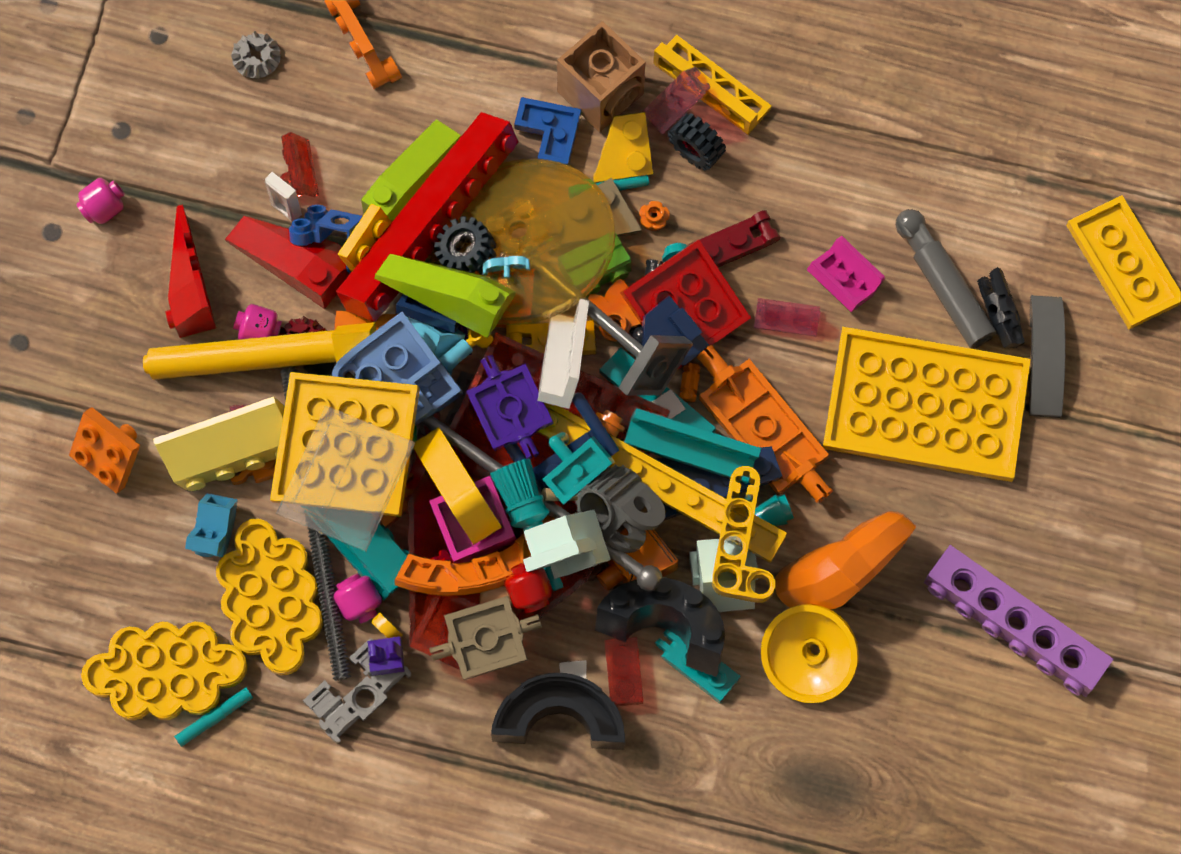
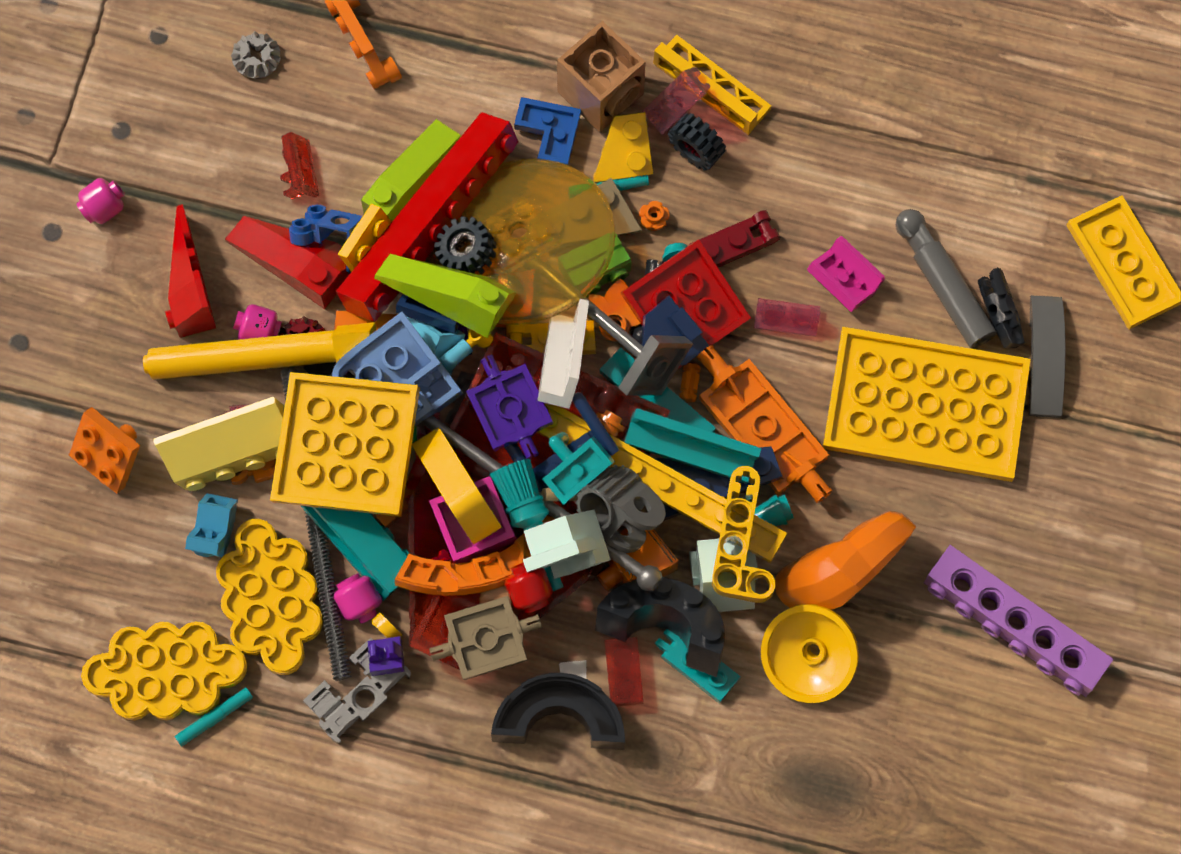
white tile [265,172,302,221] -> none
clear piece [276,405,415,552] -> none
medium azure piece [483,256,531,279] -> none
white sticker [645,389,685,419] -> none

